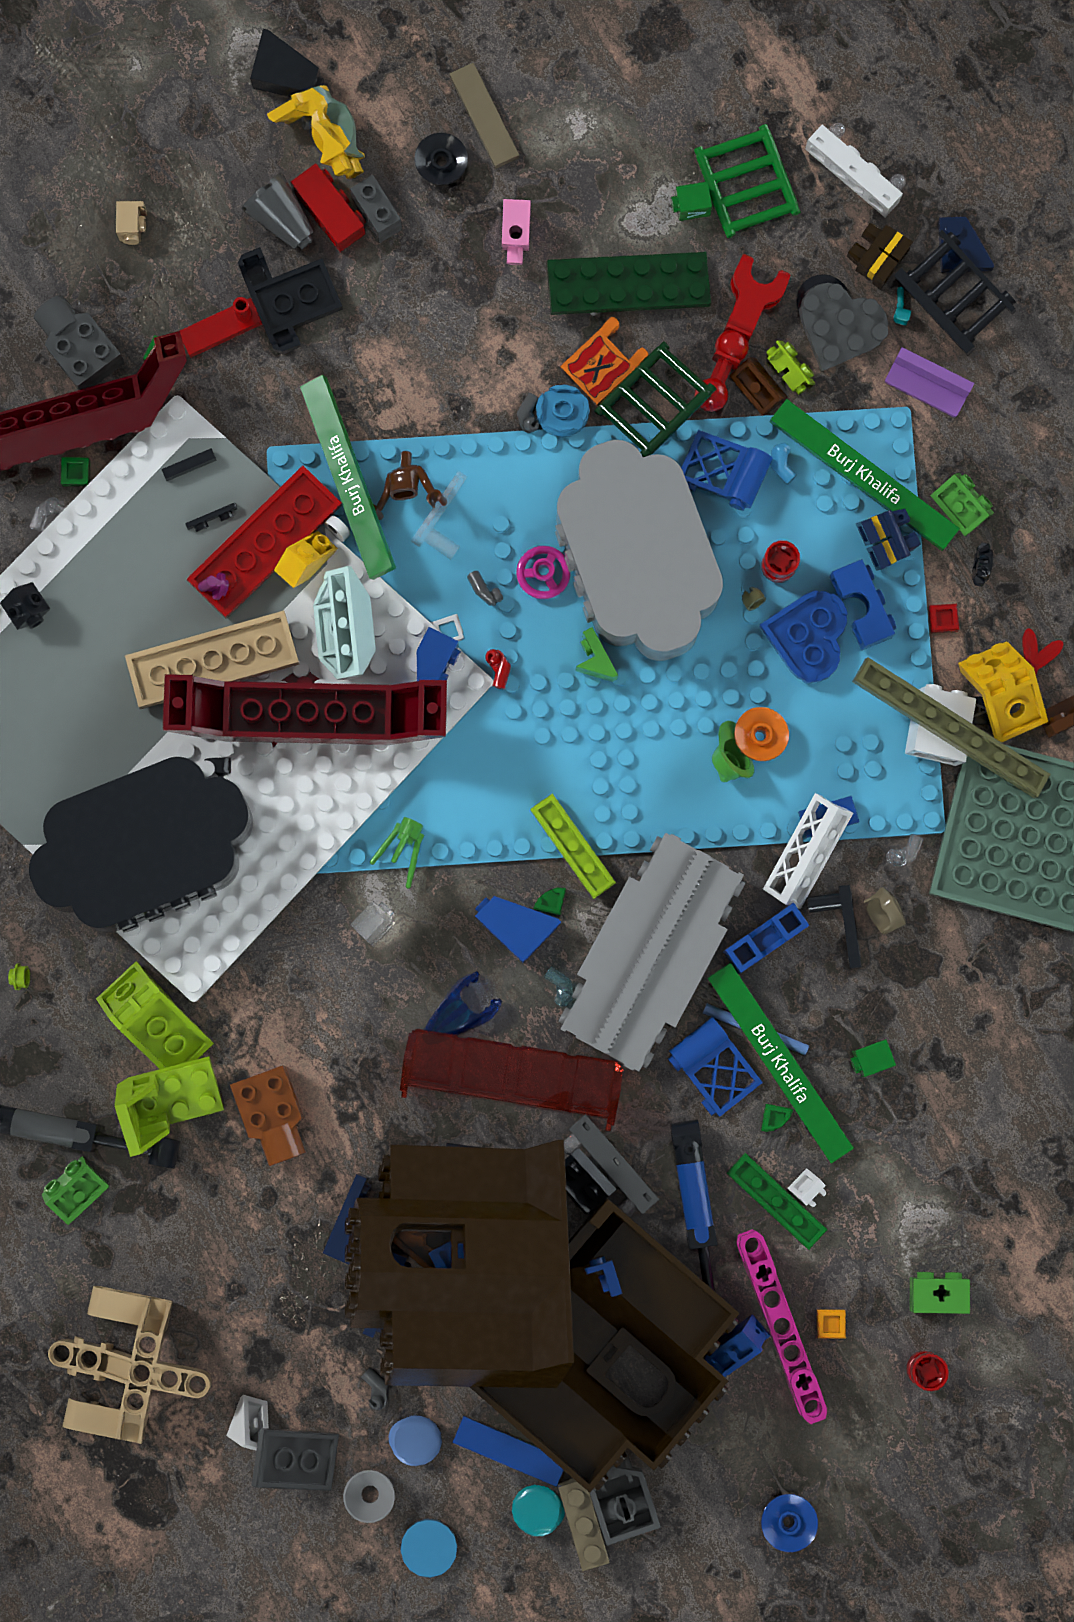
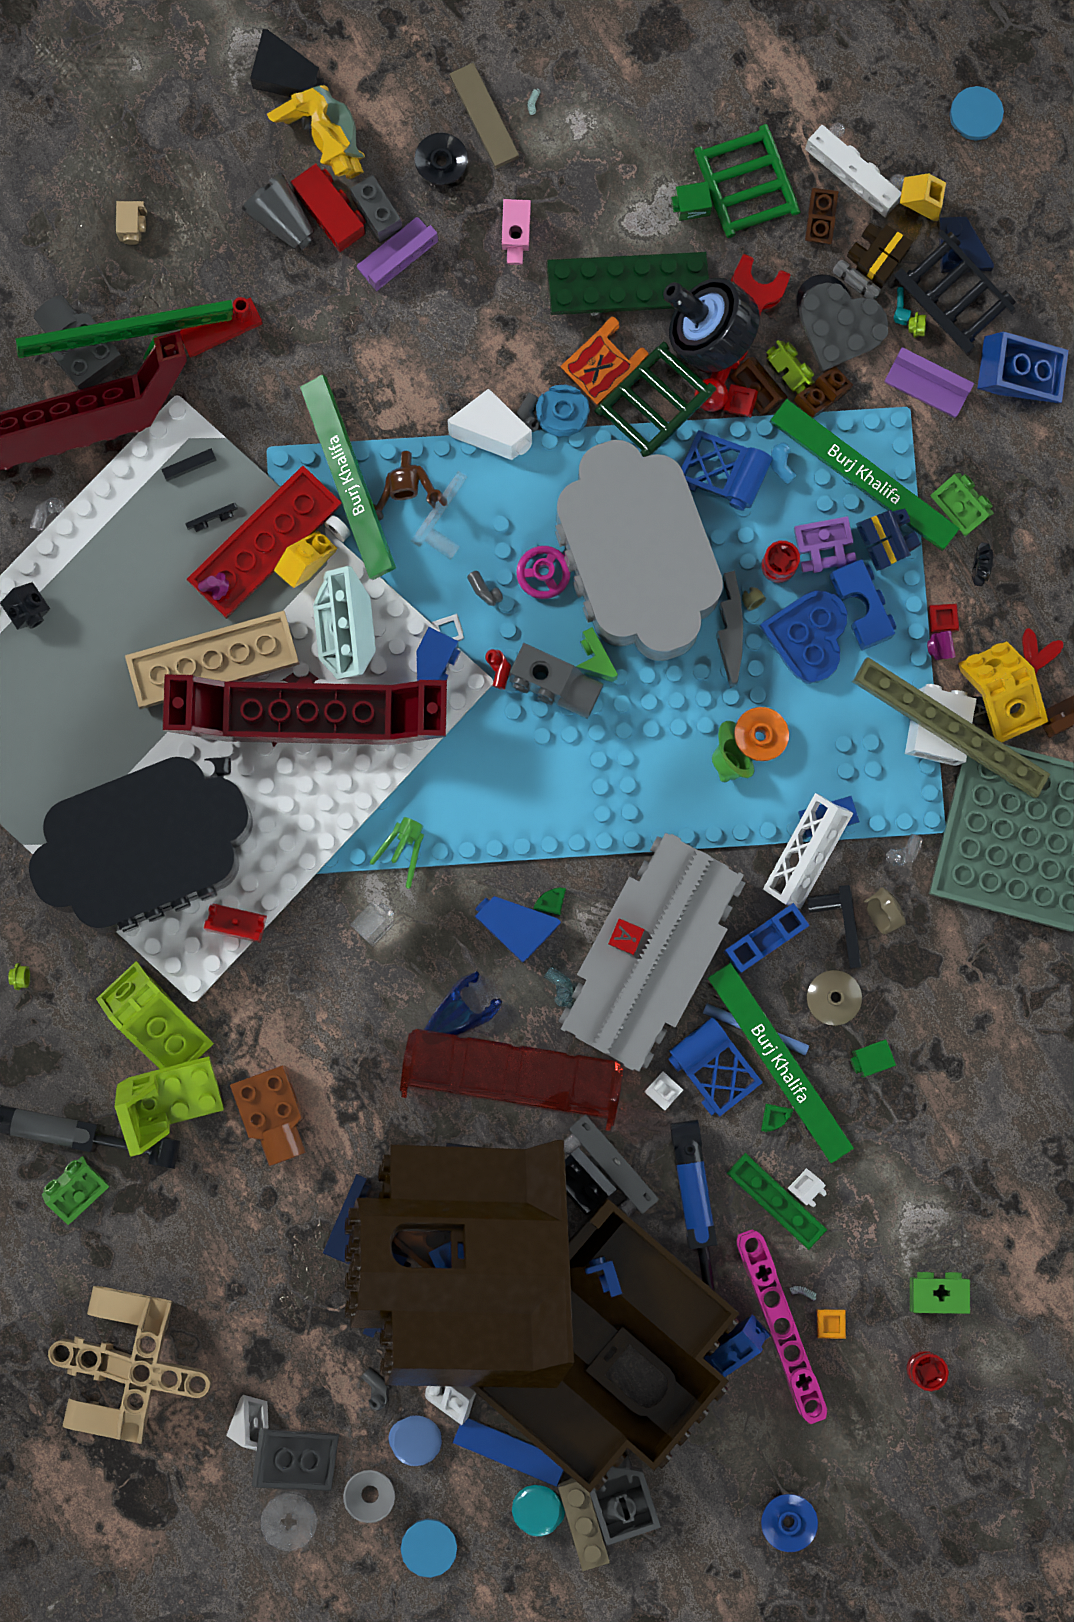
green tile [61,457,90,487] -> none
black piece [238,247,343,354] -> none
lime tile [530,793,616,900] -> none
none -> green tile [15,300,233,358]
none -> red hinge [204,904,267,943]
none -> clear plate [261,1492,318,1551]
none -> medium lavender panel [357,217,438,291]
none -> white plate [425,1386,476,1425]
none -> white slope [448,389,532,460]
none -> dark grey brick [510,643,603,719]
none -> light aqua leg [527,88,541,115]
none -> red tile [608,918,645,955]
none -> white tile [644,1071,683,1111]
none -> black wheel [663,278,760,373]
none -> dark grey slope [716,571,743,688]
none -> red tile [723,384,758,418]
none -> light aqua leg [789,1286,816,1301]
none -> reddish brown slope [793,366,853,418]
none -> medium lavender plate [794,516,856,573]
none -> reddish brown slope [805,188,839,244]
none -> dark tan dish [807,970,862,1026]
none -> light grey axle [833,260,881,299]
none -> yellow slope [900,173,946,221]
none -> lime plate [908,312,927,338]
none -> magenta plate [927,631,956,660]
none -> dark azure tile [949,86,1004,141]
none -> blue slope [977,331,1069,403]

